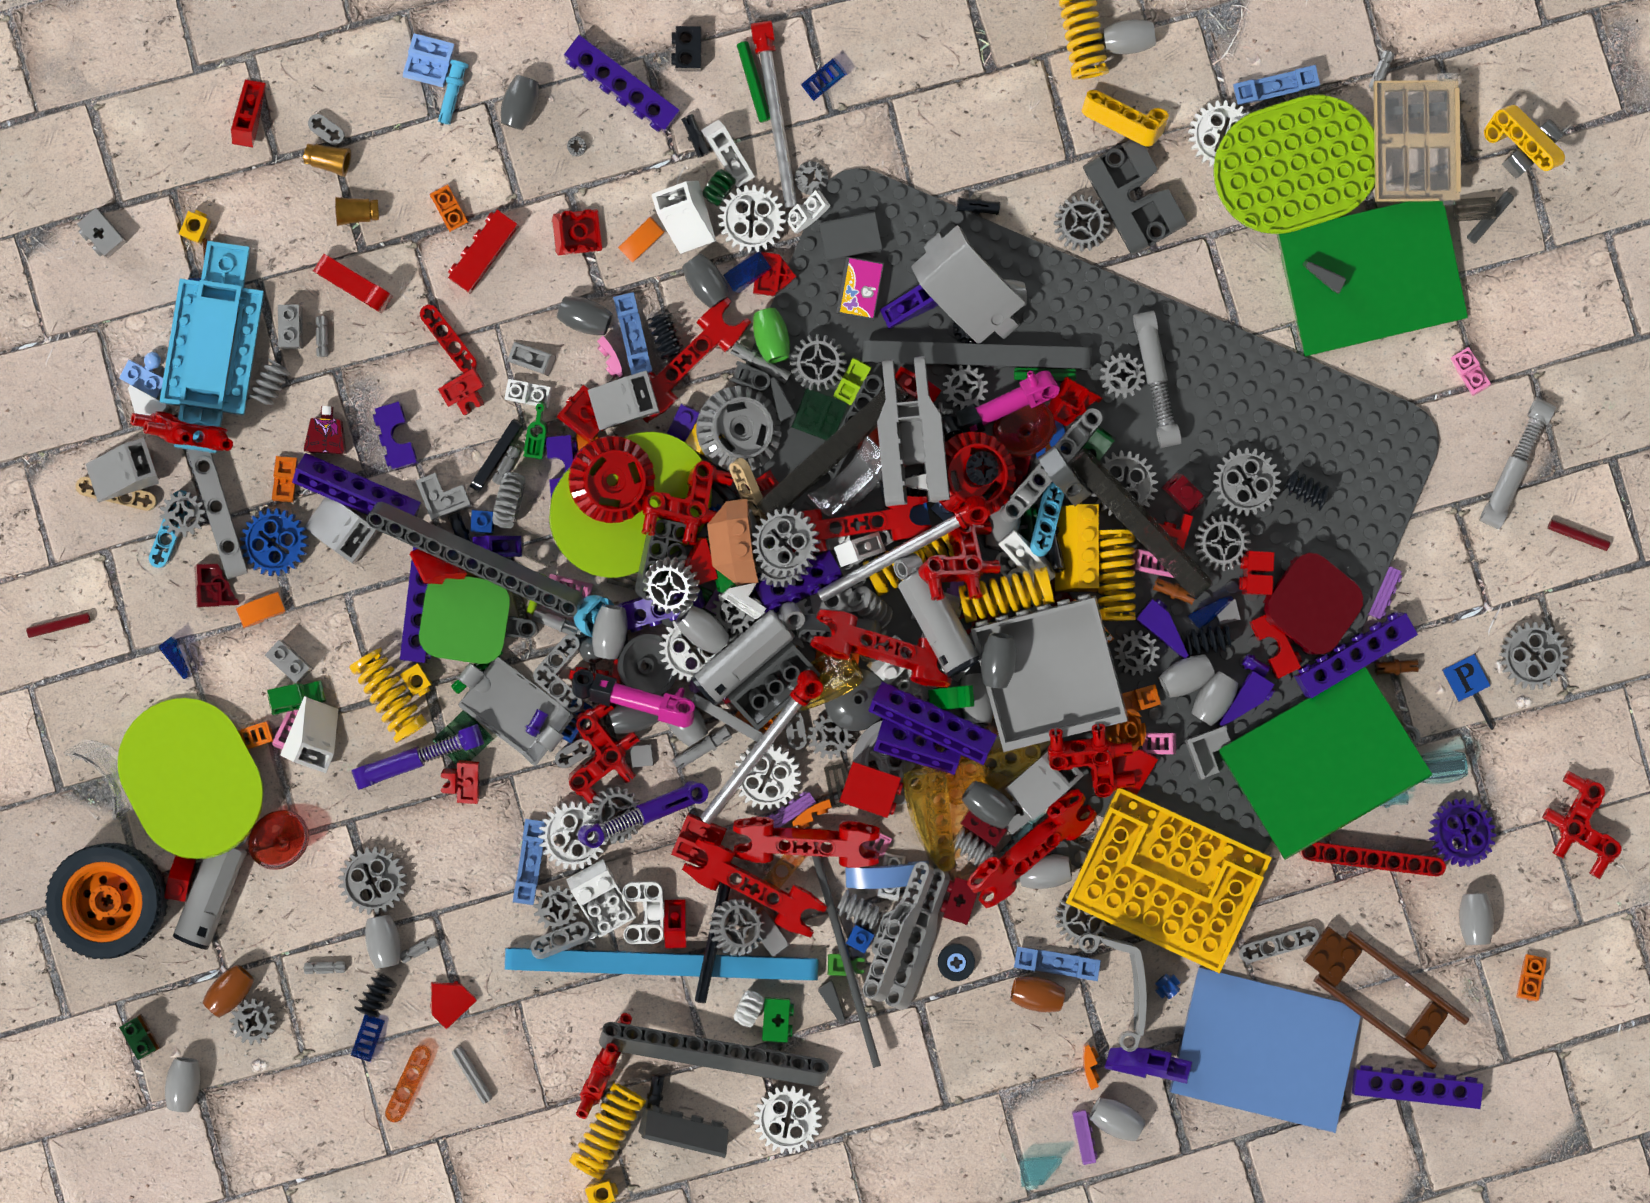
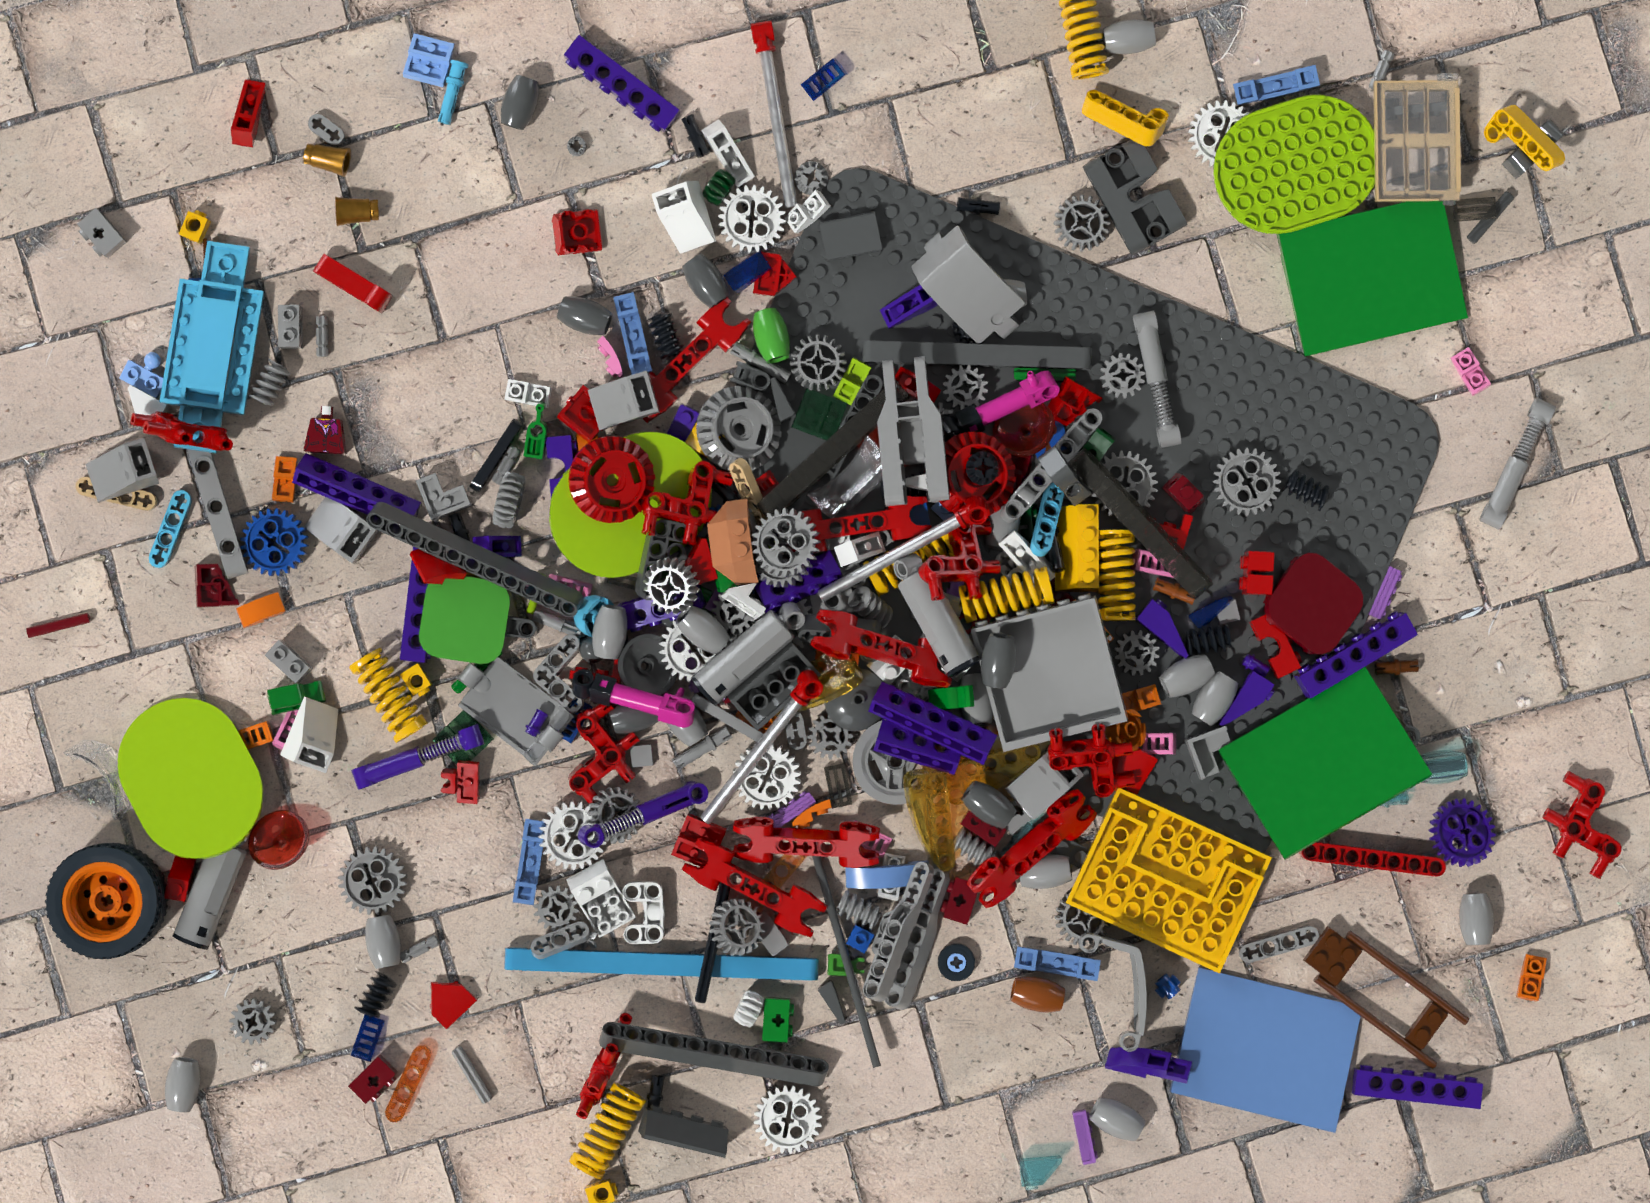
dark green hips [119,1014,161,1060] -> none
light grey gear [159,491,207,537] -> none
clear blue slope [159,636,191,680] -> none
dark orange piece [203,964,254,1018] -> none
light grey axle [304,961,346,974] -> none
dark purple arch [373,402,418,470] -> none
red beam [420,305,477,373] -> none
orange slope [429,184,468,232] -> none
red plate [438,368,485,415] -> none
red brick [448,210,519,294] -> none
blue brick [470,510,494,534] -> none
light grey slope [507,342,556,376] -> none
light grey beam [555,739,592,768] -> none
orange slope [618,216,665,263] -> none
red slope [664,899,686,948] -> none
black brick [671,26,702,72] -> none
green axle [737,41,770,123] -> none
piece [836,257,884,321] -> none
red brick [839,761,904,818] -> none
orange slope [1083,1043,1100,1090] -> none
light grey gear [1194,514,1251,571] -> none
dark grey slope [1303,261,1346,294] -> none
blue piece [1442,654,1494,730] -> none
light grey gear [1499,622,1569,690] -> none
dark red piece [1547,519,1610,551] -> none
none -> dark red brick [348,1054,398,1104]

